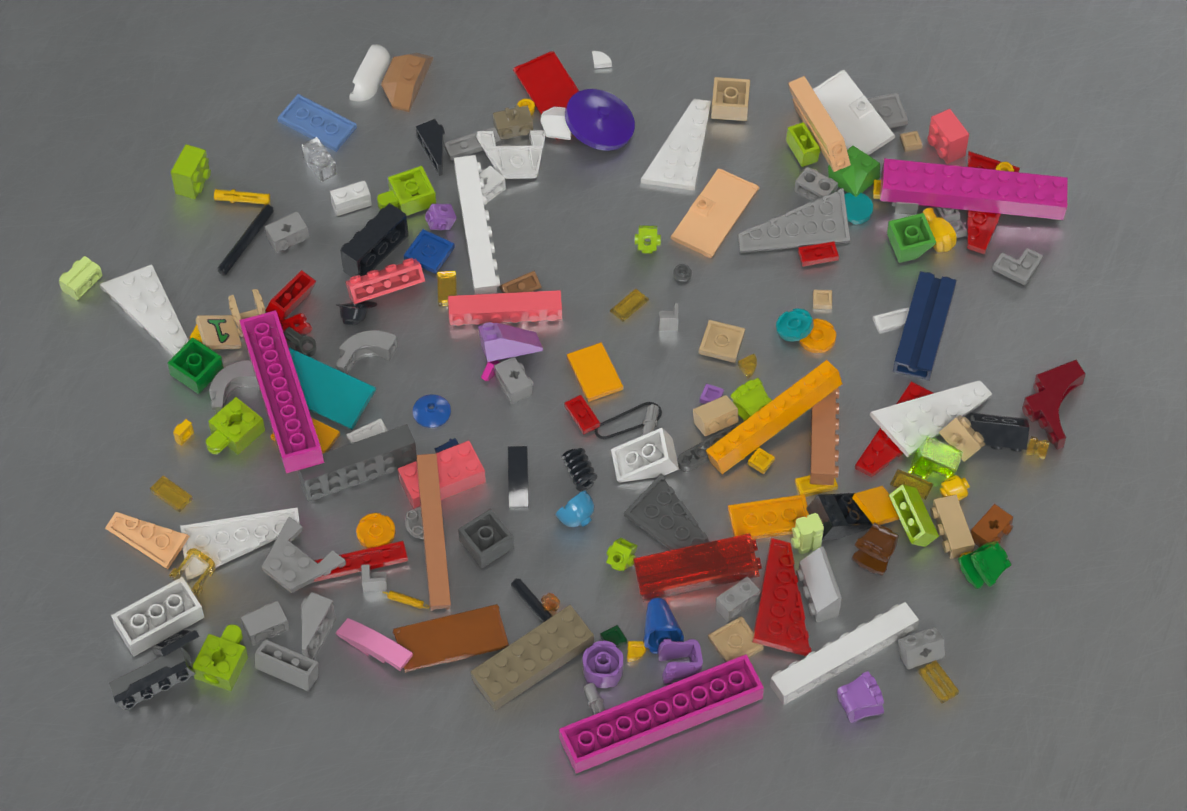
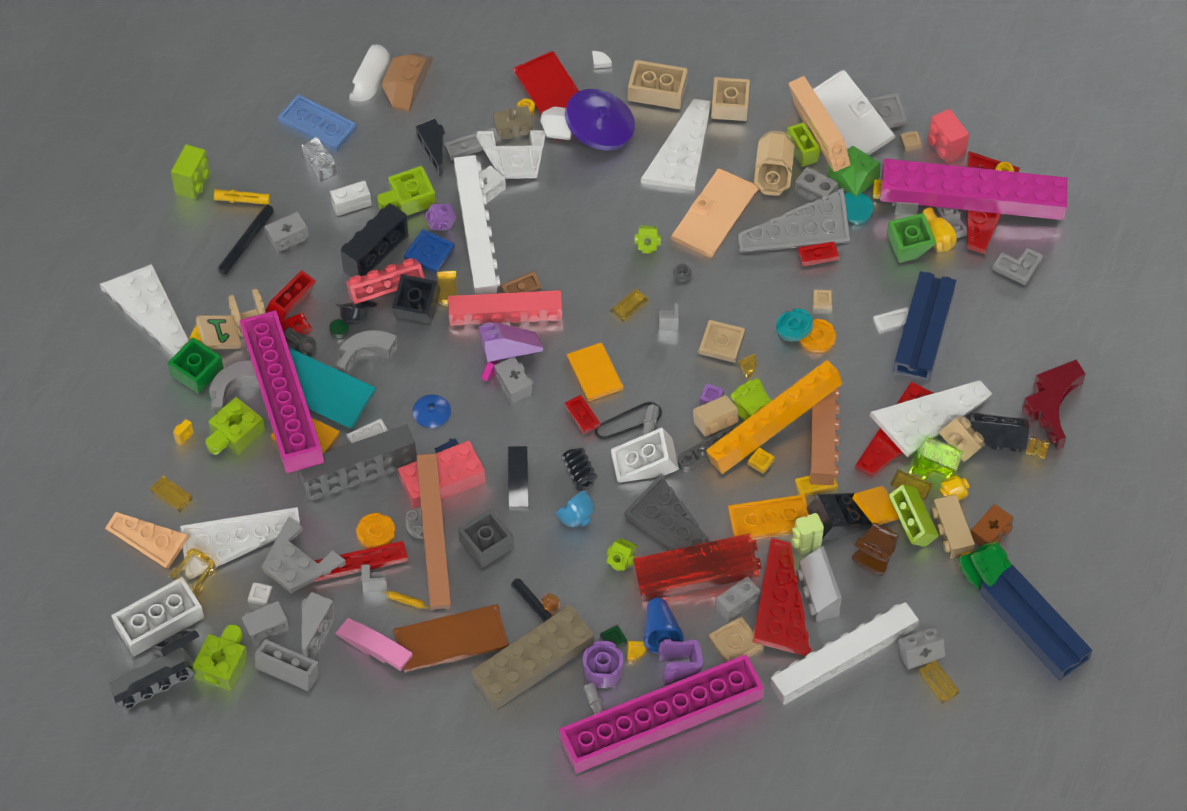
yellowish green brick [59,256,103,300] -> none
medium lavender piece [837,671,884,723] -> none
none -> white tile [248,582,273,606]
none -> dark green tile [329,319,349,338]
none -> black slope [392,274,441,324]
none -> tan brick [628,60,688,109]
none -> tan brick [754,131,795,196]
none -> dark blue brick [980,564,1092,681]

